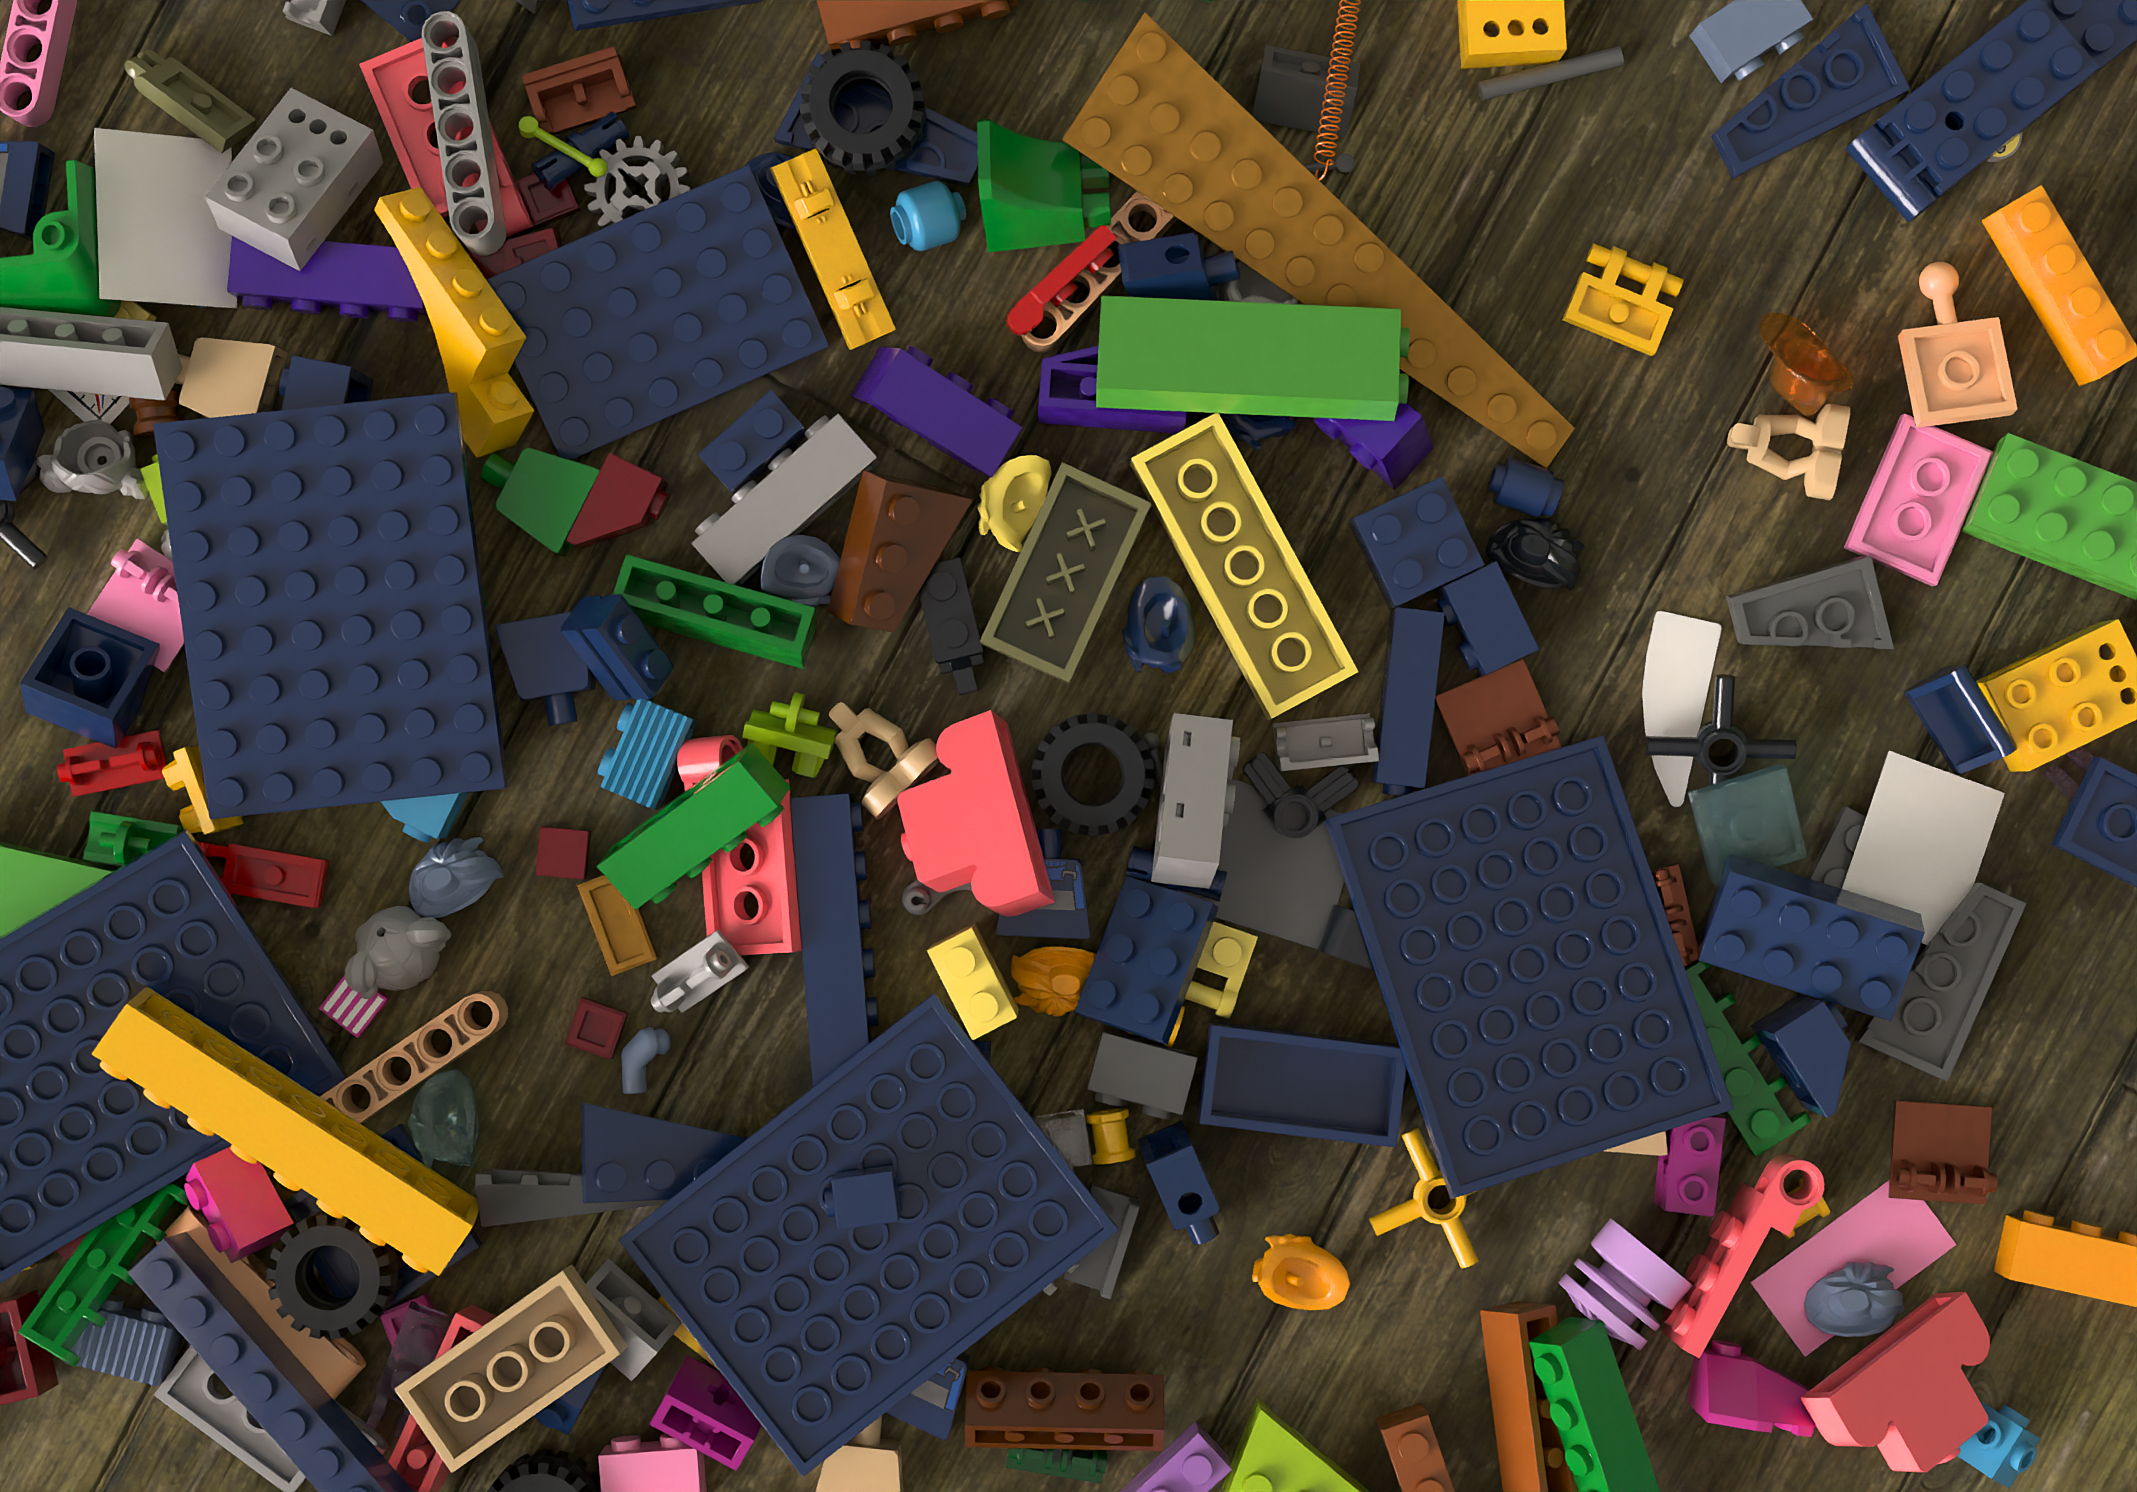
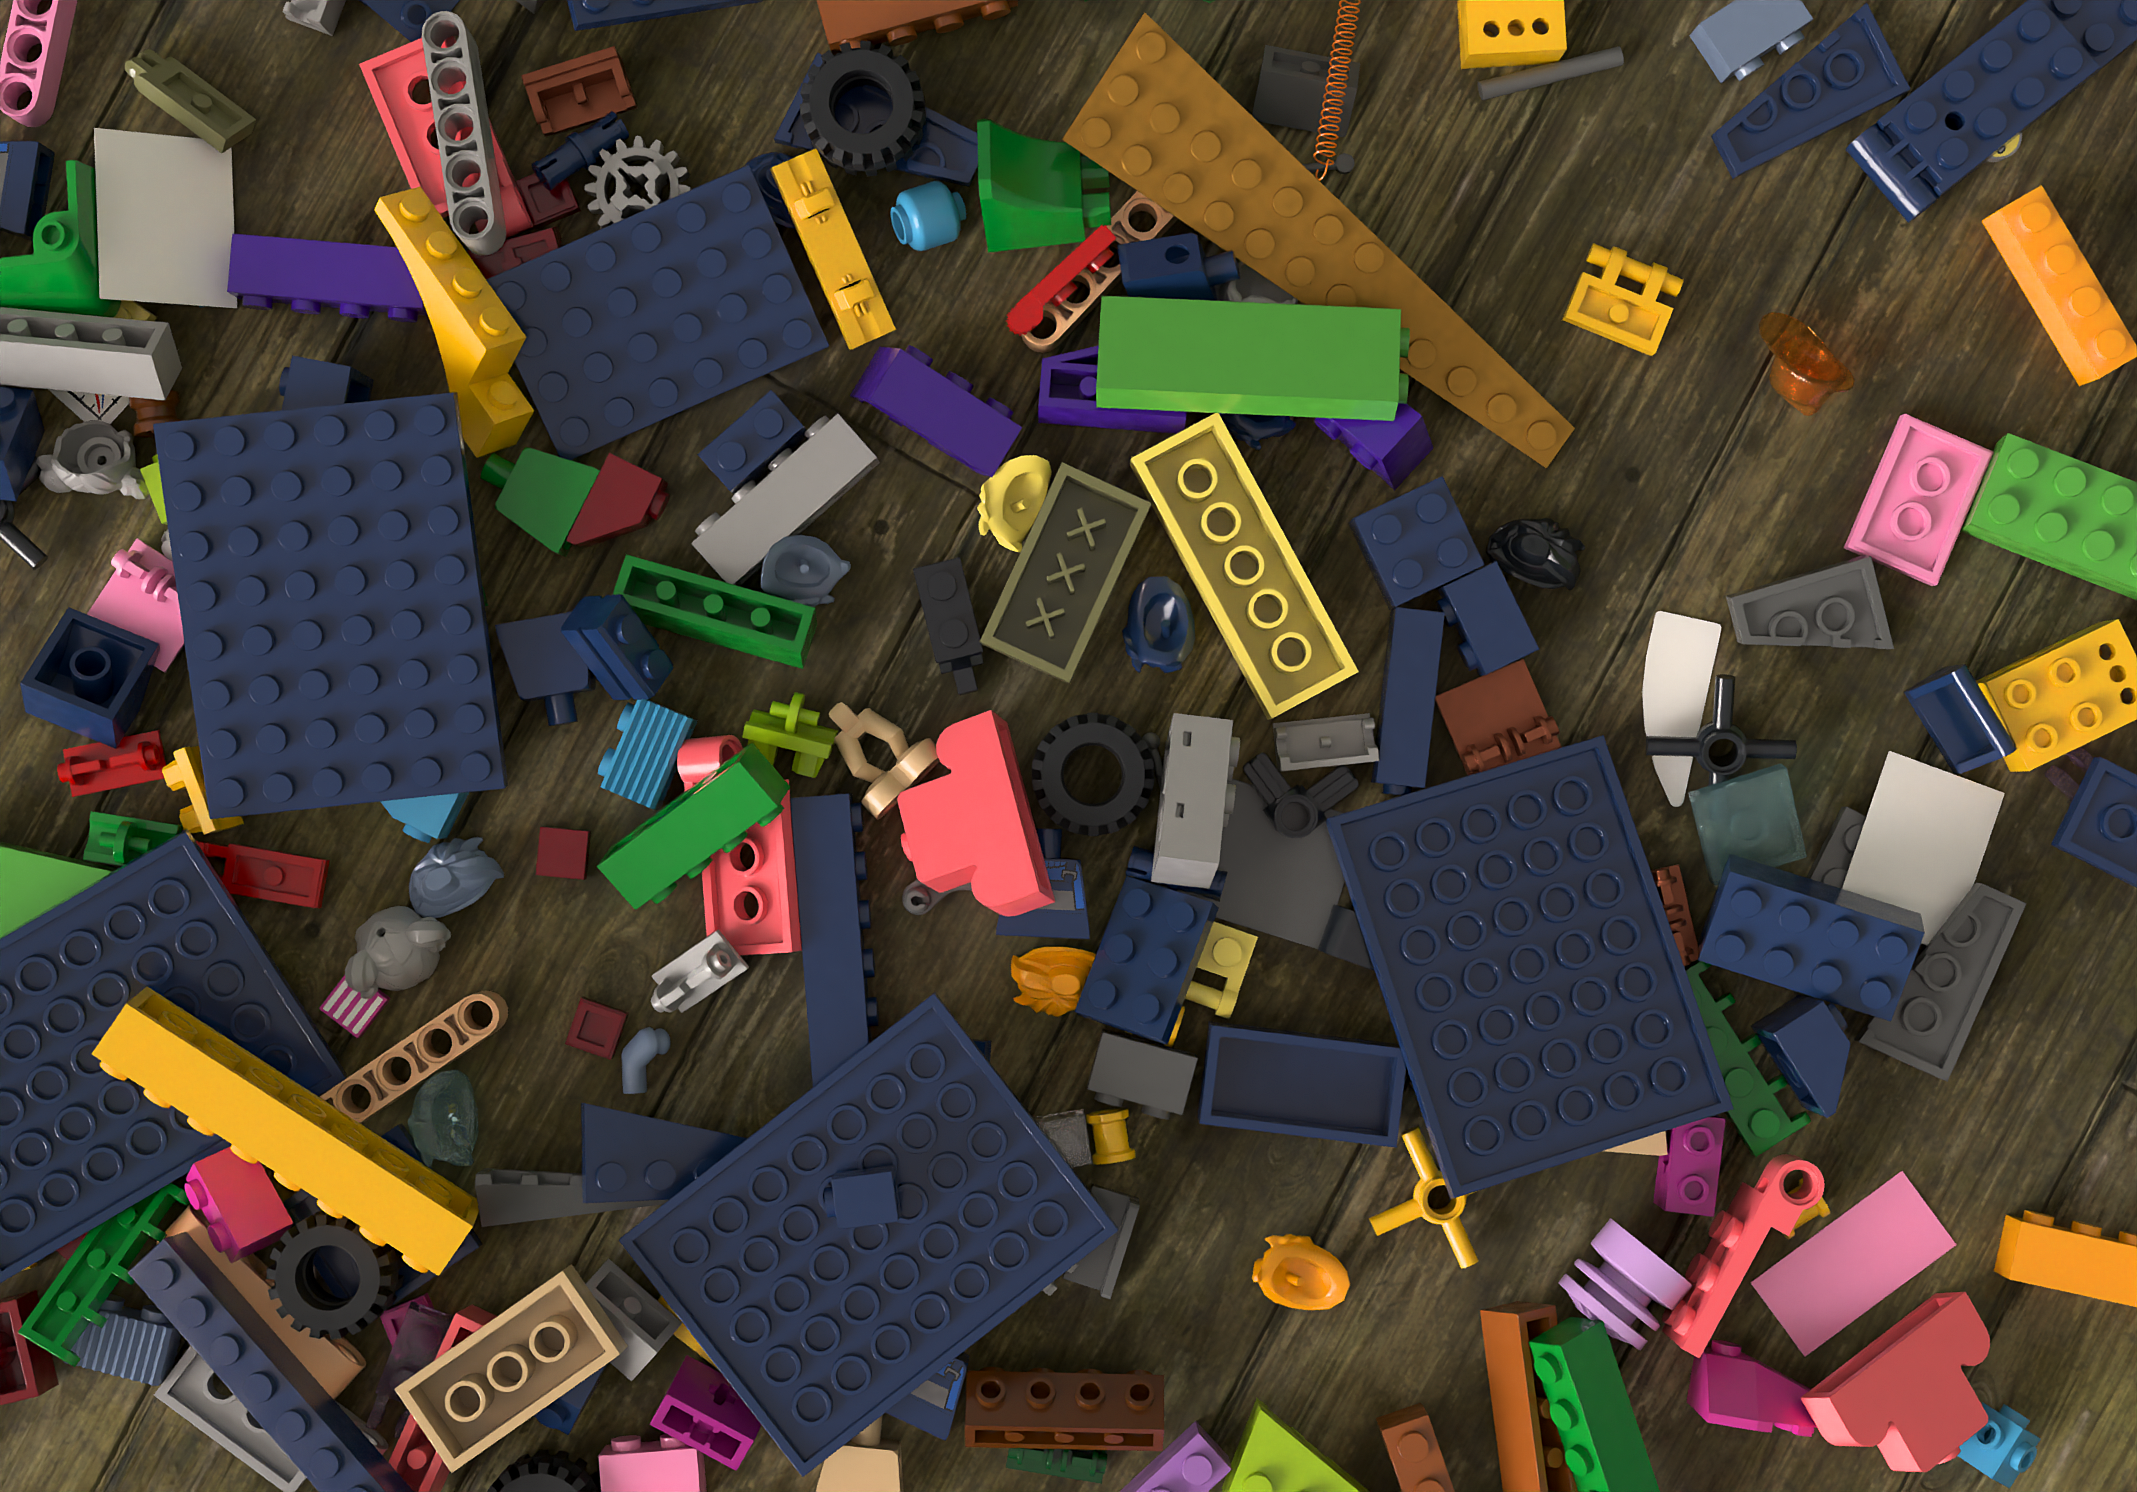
tan torso [175,337,288,418] -> none
light grey piece [205,88,384,271] -> none
lime hinge [519,116,608,177] -> none
pearl gold tile [577,875,659,976] -> none
reddish brown wedge [827,470,973,633] -> none
light yellow brick [927,923,1019,1040] -> none
dark blue torso [1137,1120,1220,1245] -> none
dark blue brick [1487,457,1564,517] -> none
tan piece [1727,404,1850,500] -> none
sand blue hat [1804,1262,1904,1337] -> none
copper hinge [1888,1100,1998,1204] -> none
light nougat plate [1898,262,2018,428] -> none

